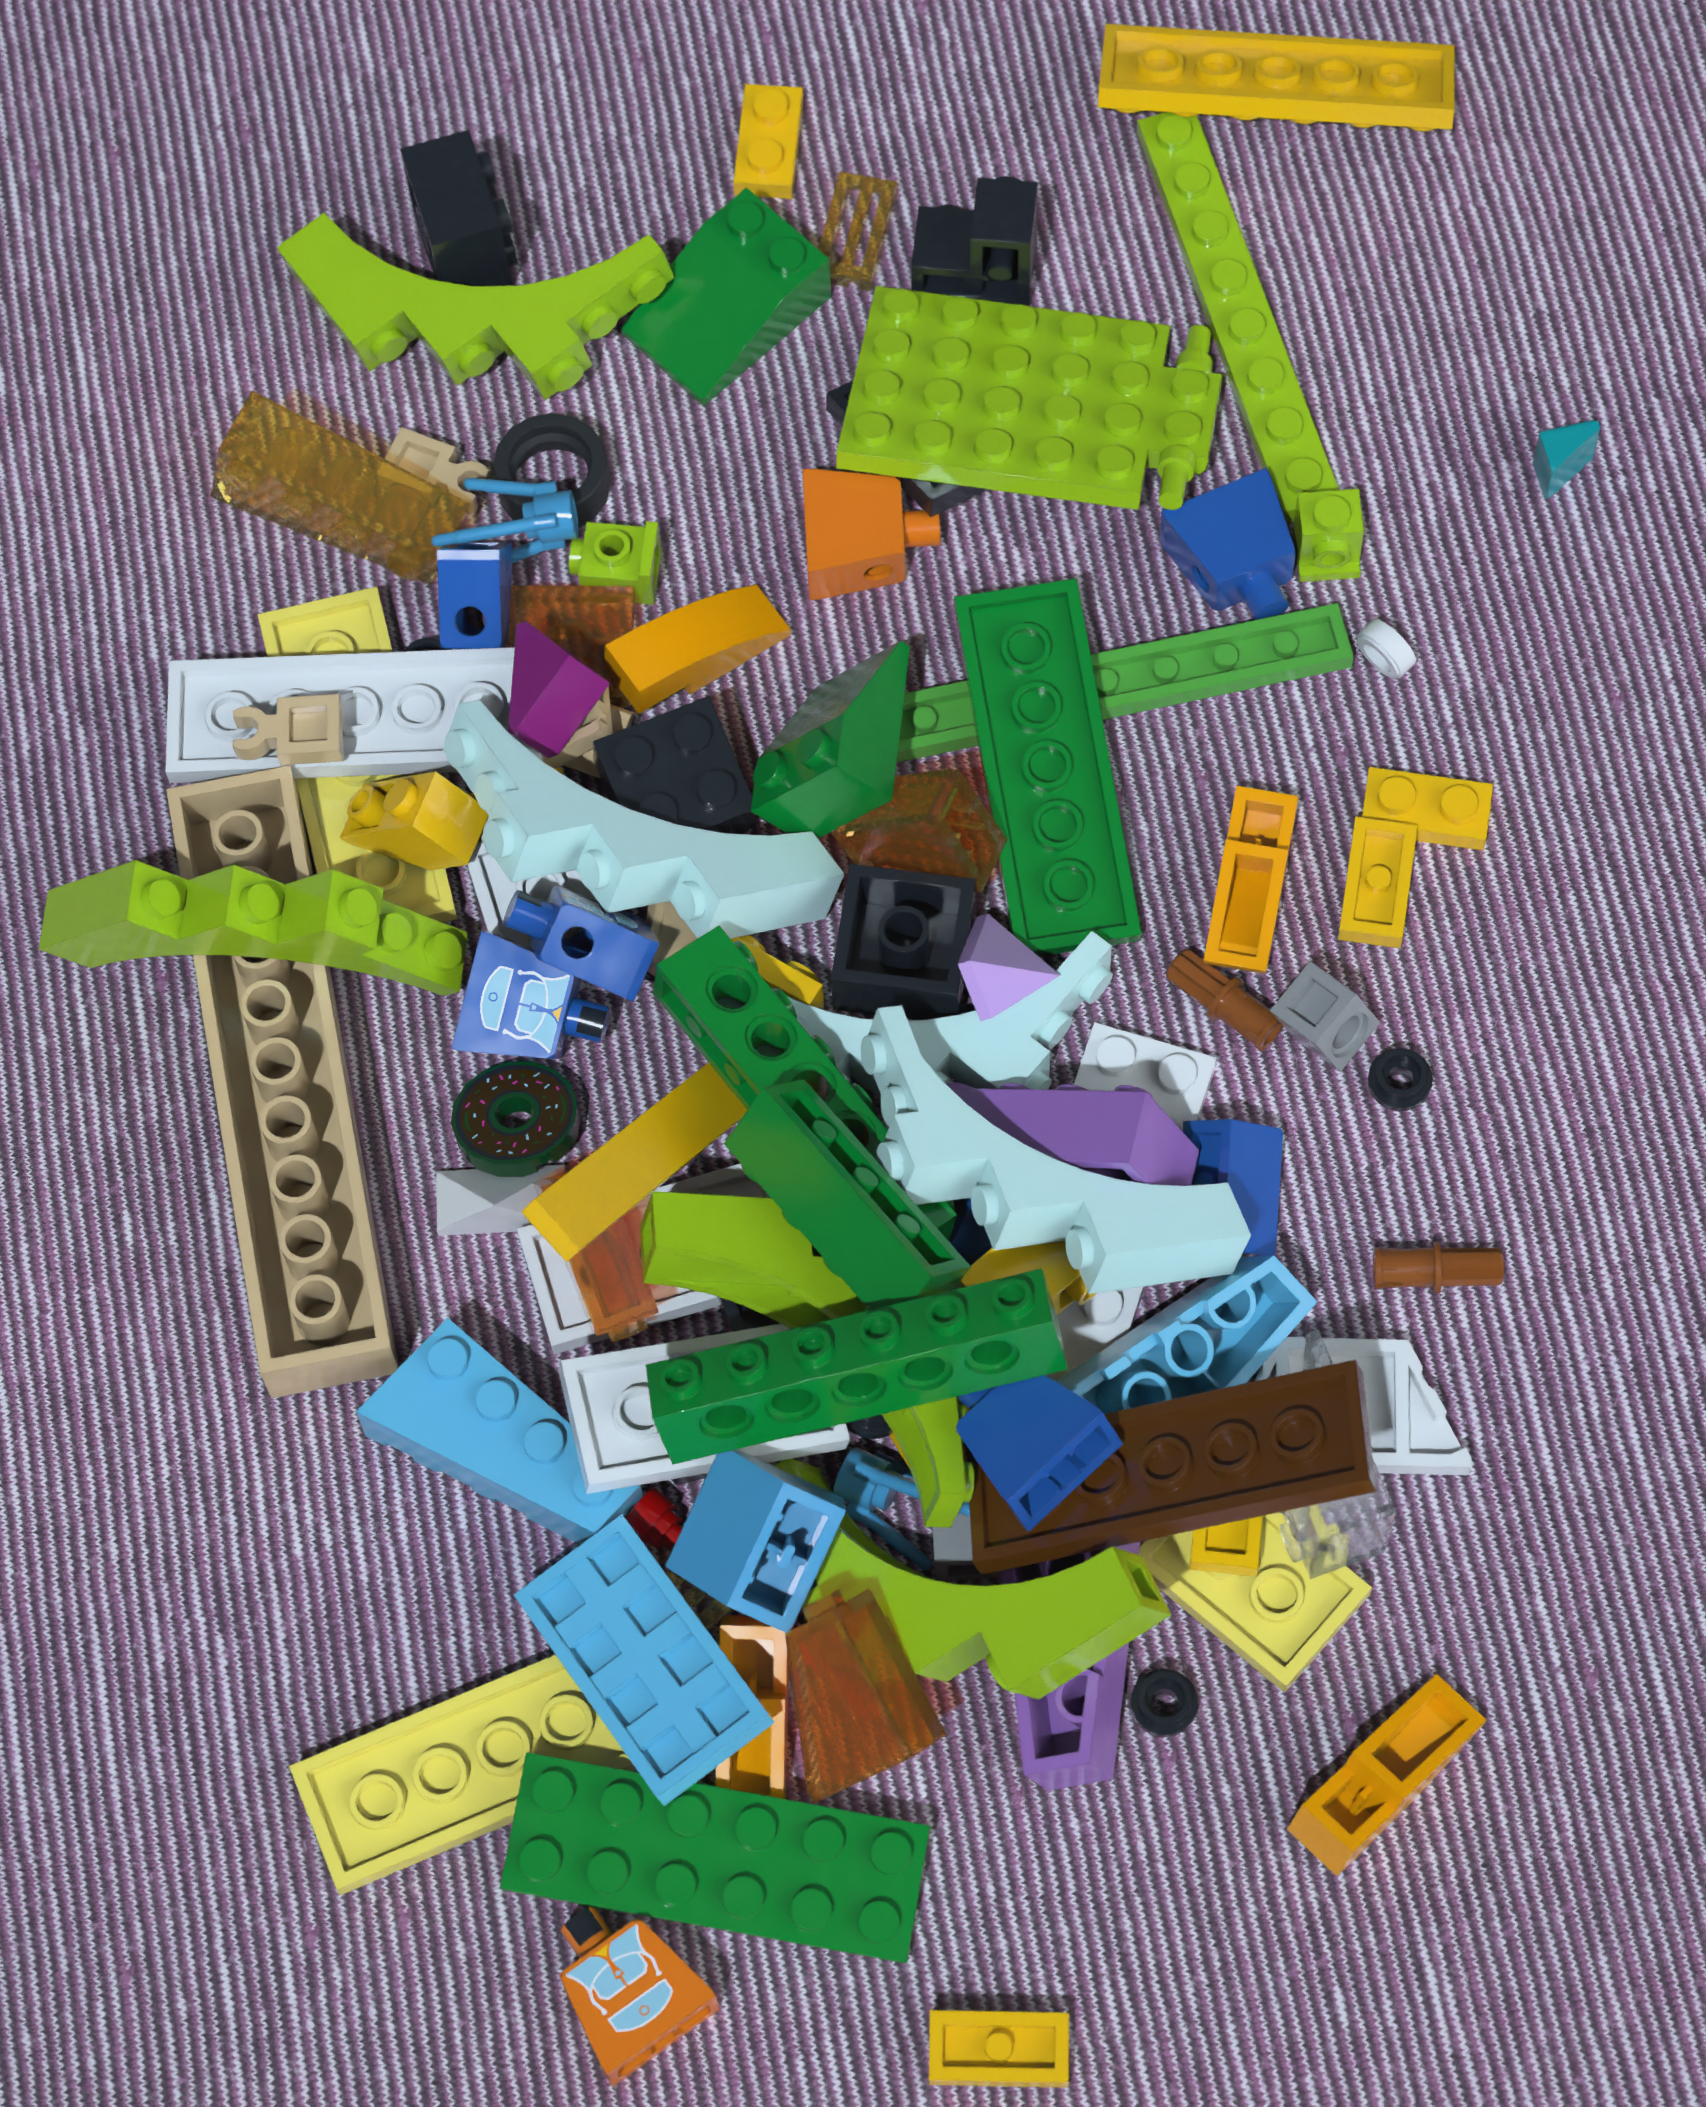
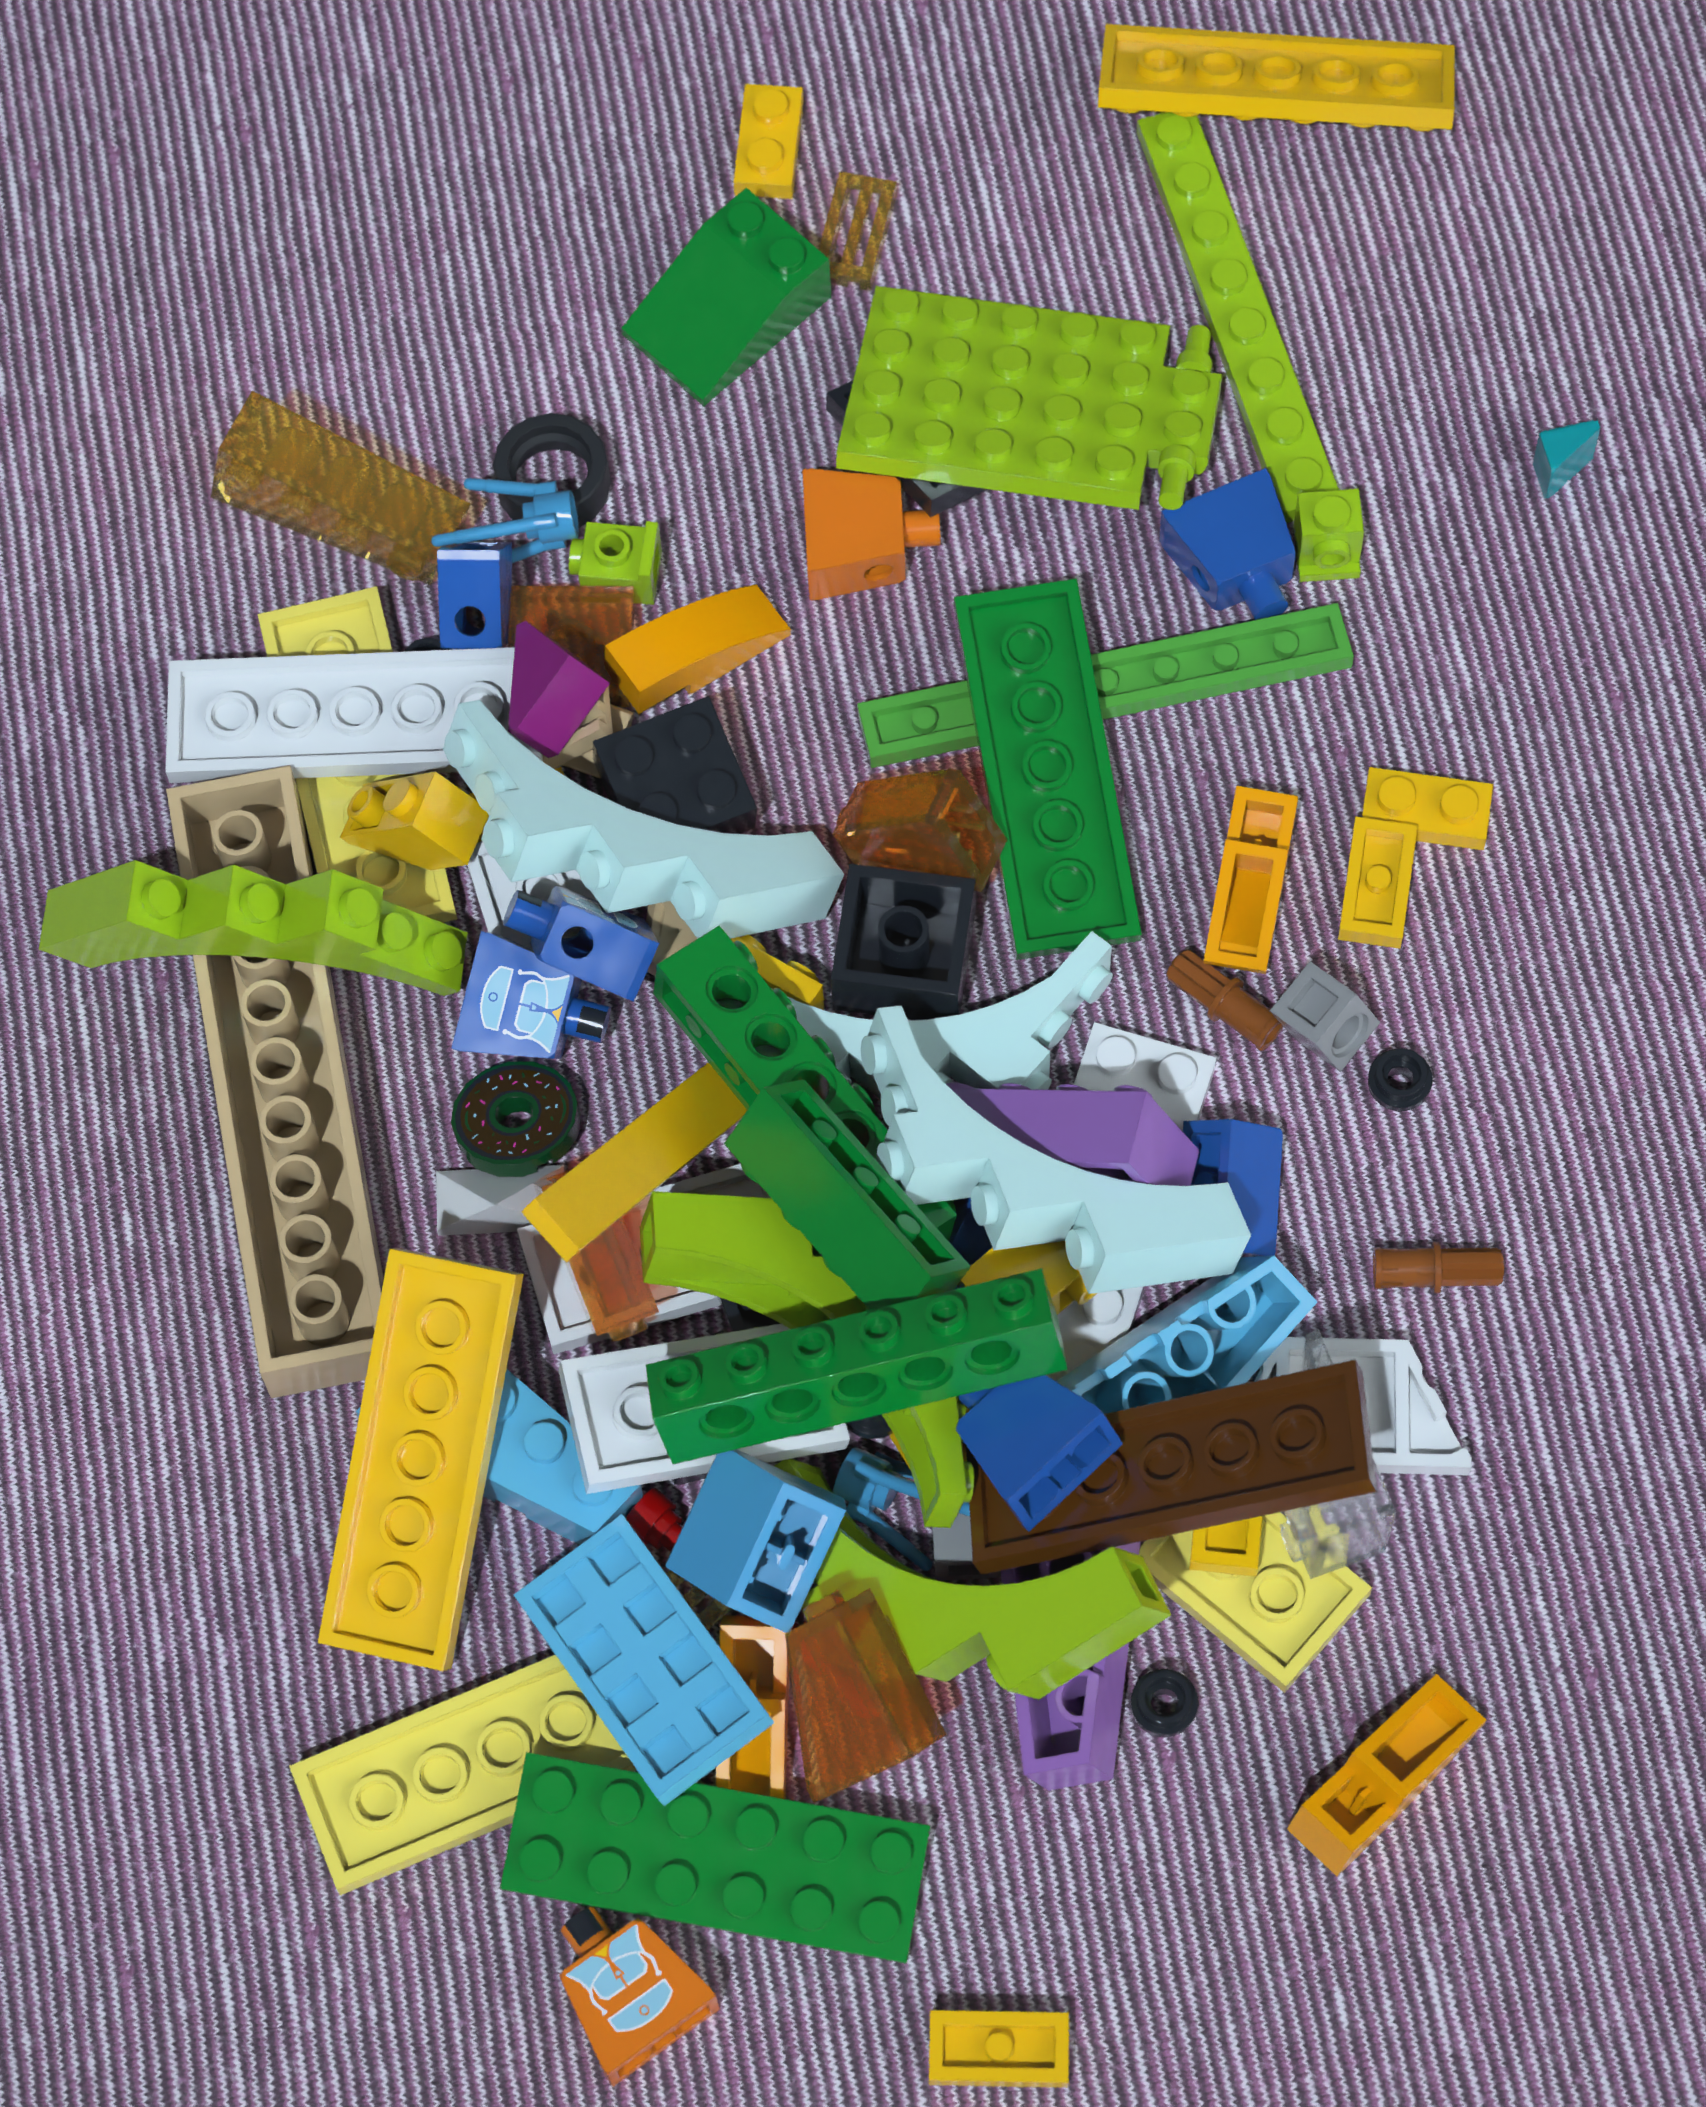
tan plate [233,694,343,765] -> none
lime arch [276,213,674,400] -> none
tan plate [375,427,491,513] -> none
black brick [400,130,518,287] -> none
green slope [751,641,910,838] -> none
black brick [911,176,1038,306] -> none
lavender slope [958,914,1060,1021] -> none
white tile [1357,619,1416,679] -> none
none -> yellow plate [318,1248,524,1672]

